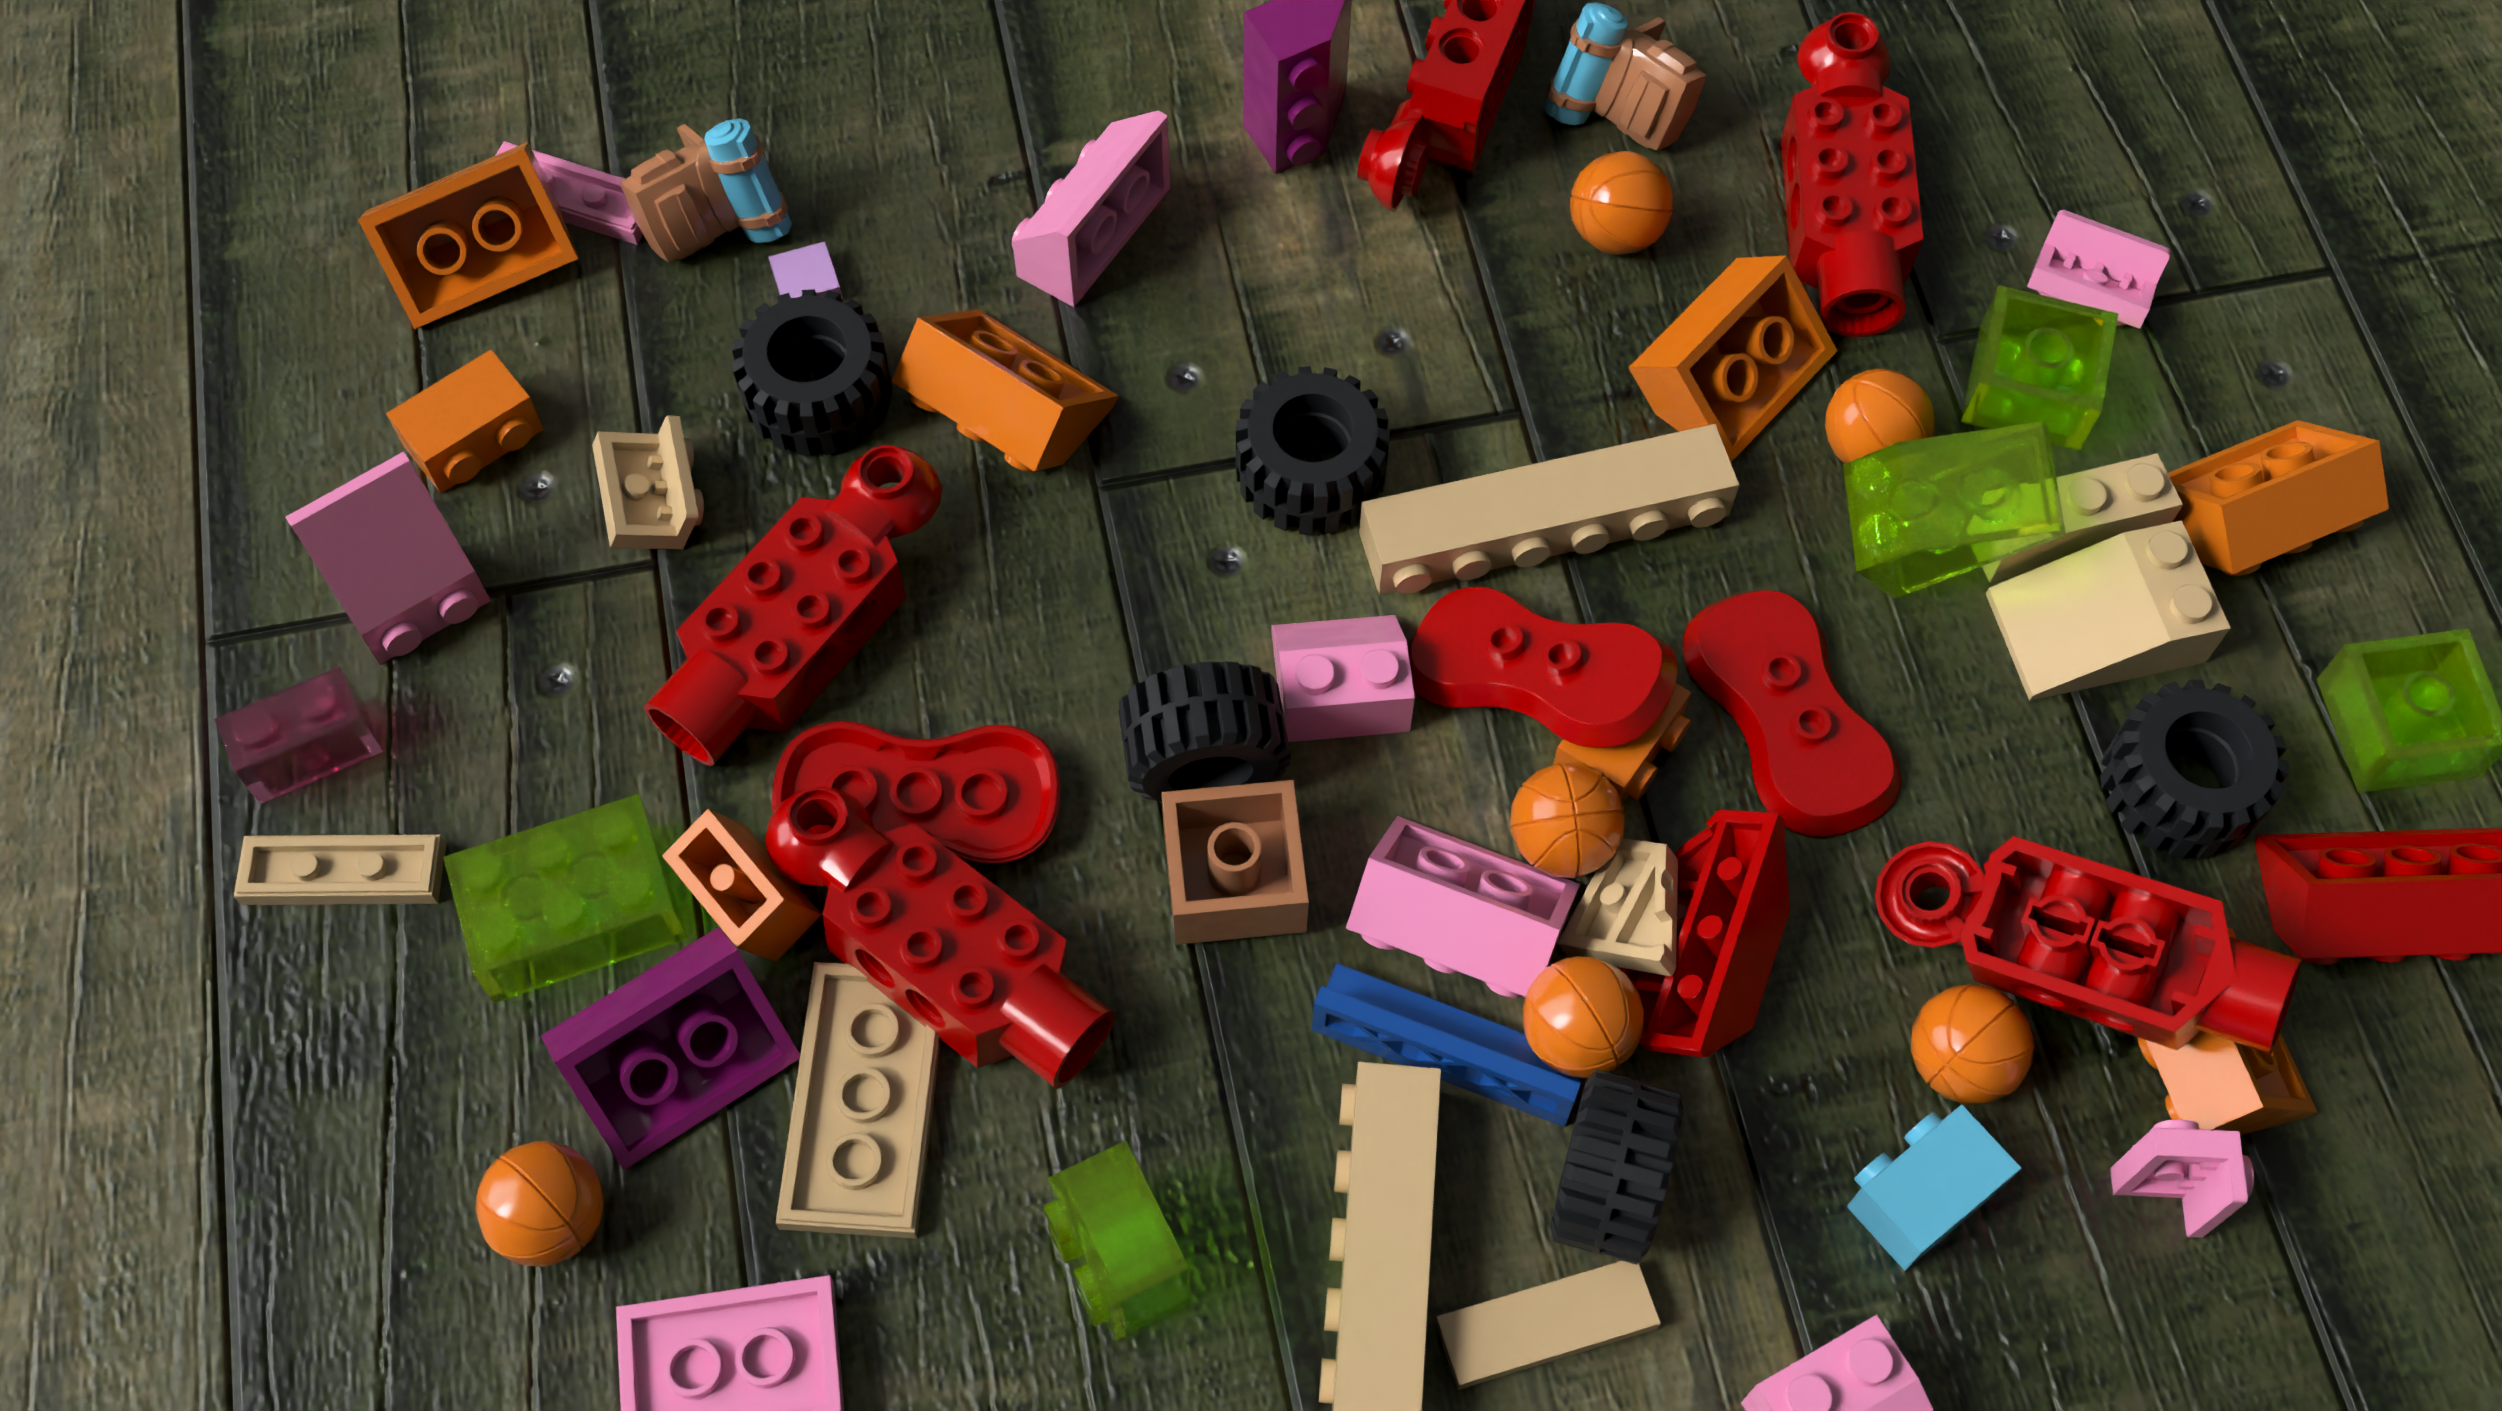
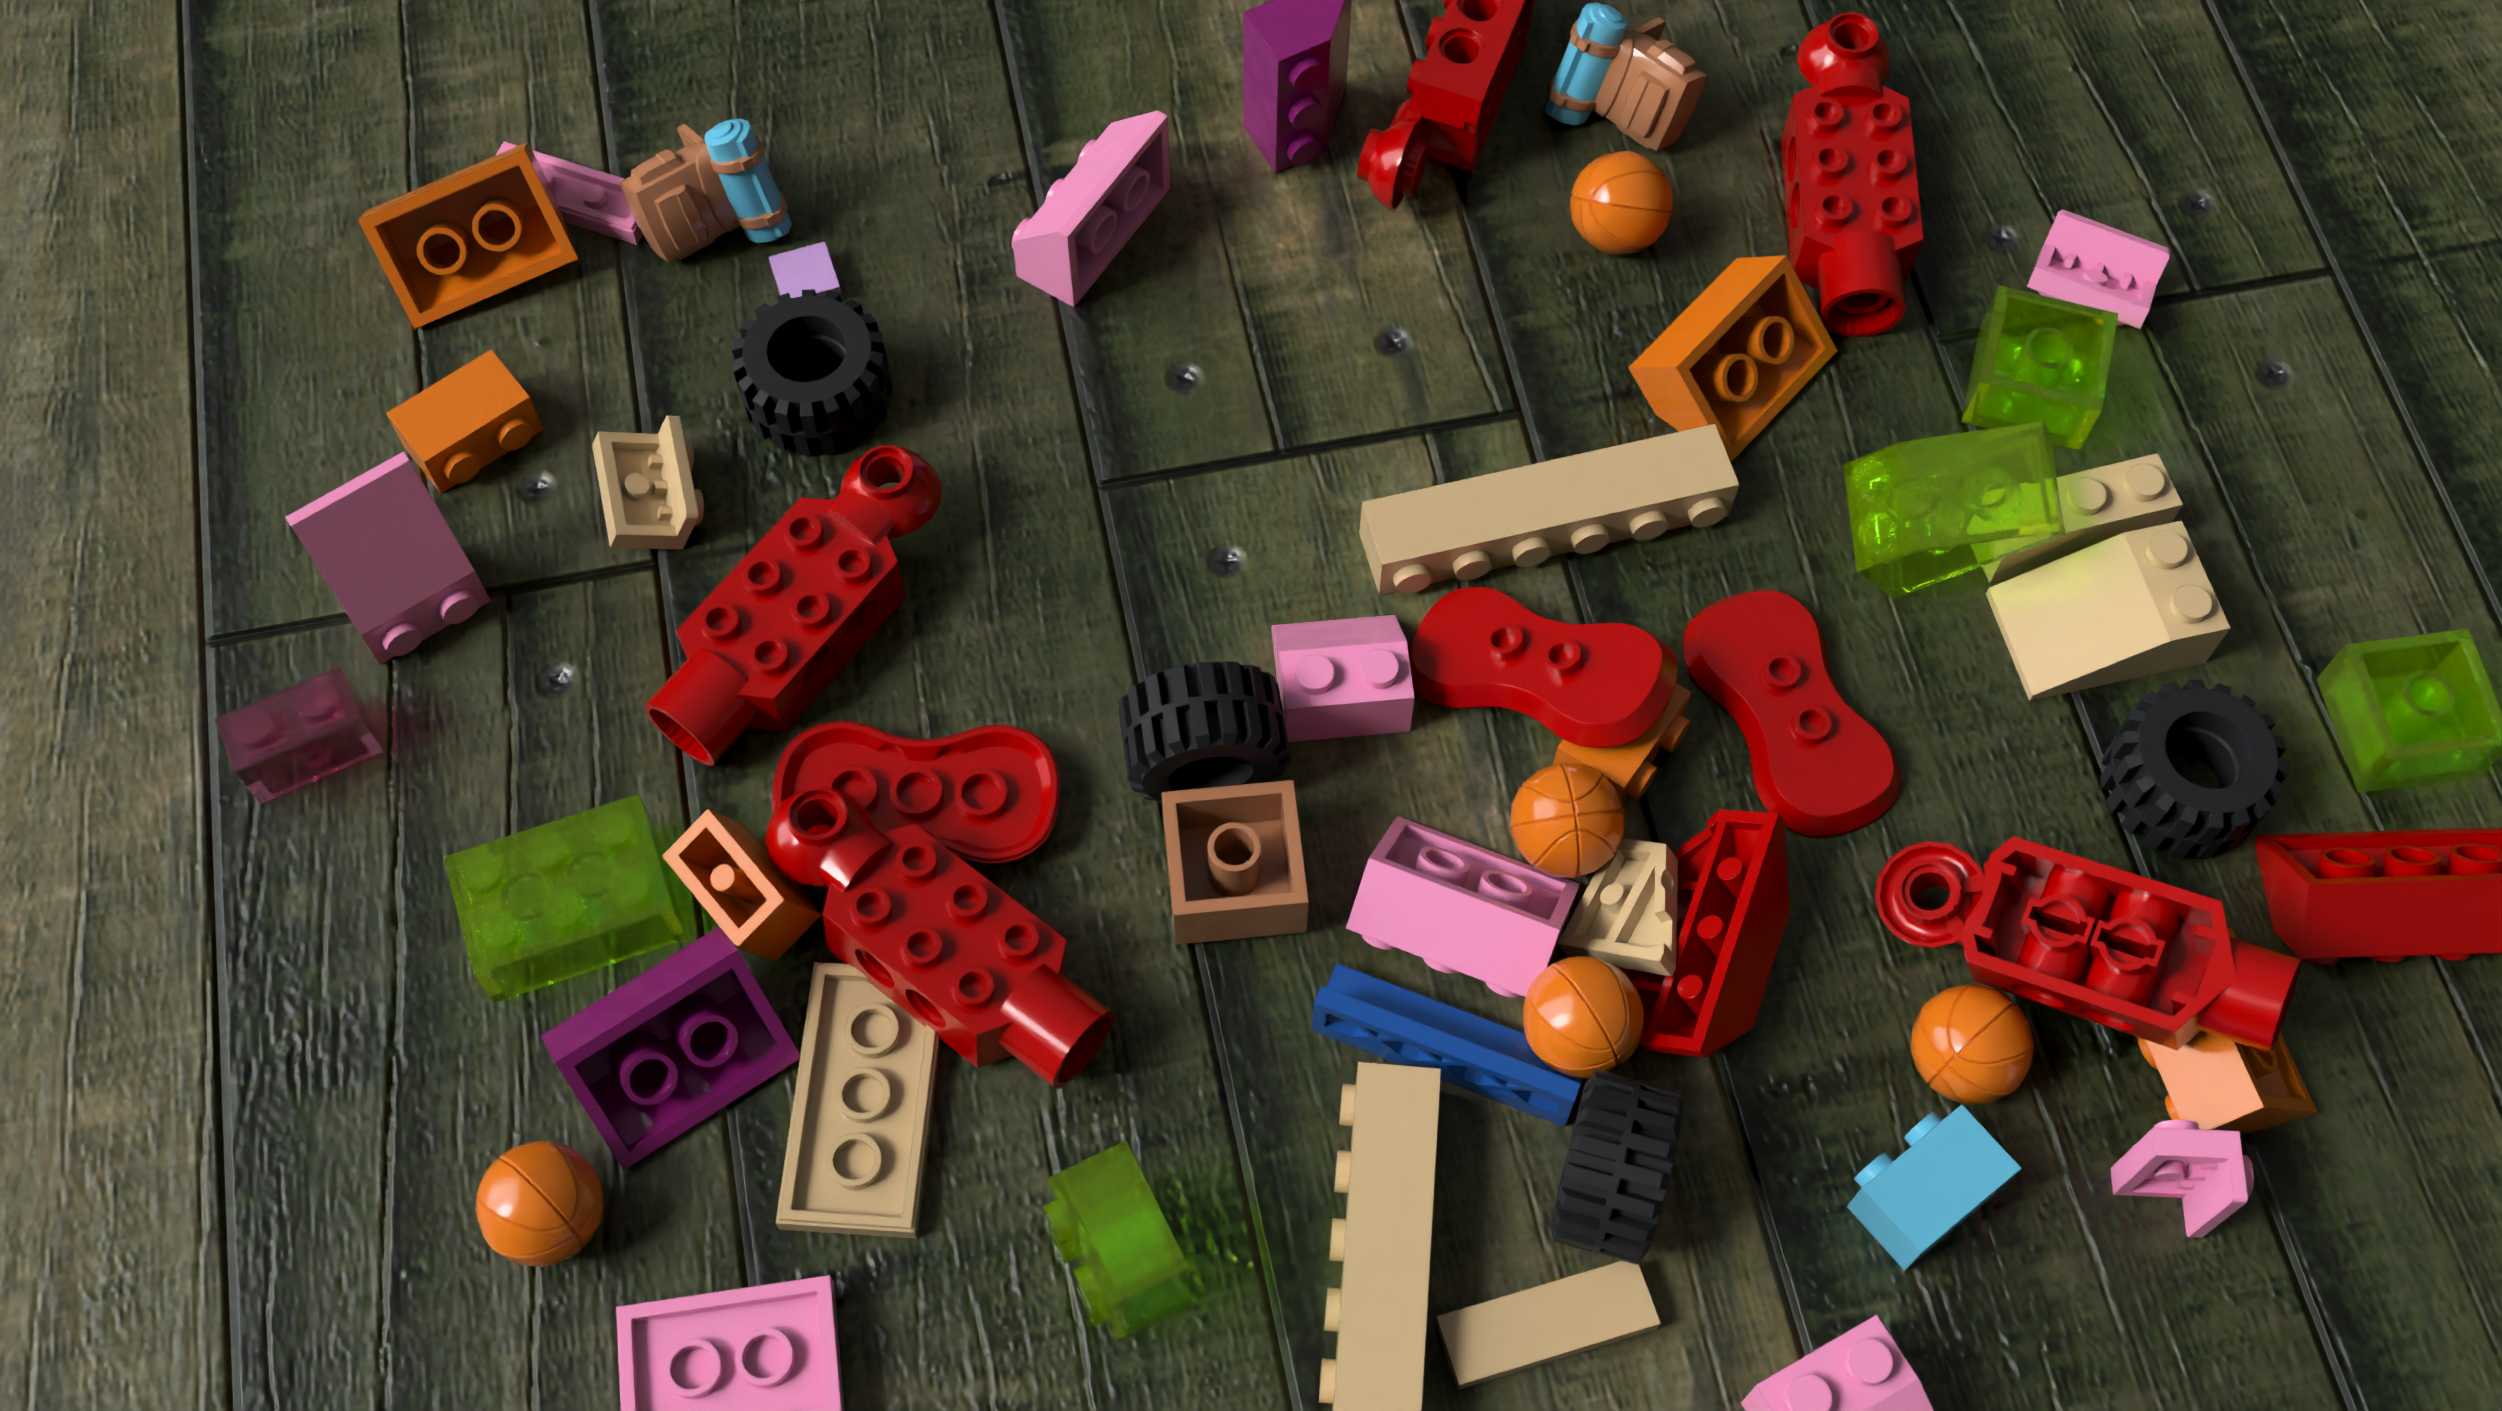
tan tile [234,835,447,905] -> none
orange slope [891,309,1119,473] -> none
black tyre [1235,366,1390,535] -> none
orange piece [1825,369,1935,476] -> none
orange slope [2168,420,2389,576] -> none

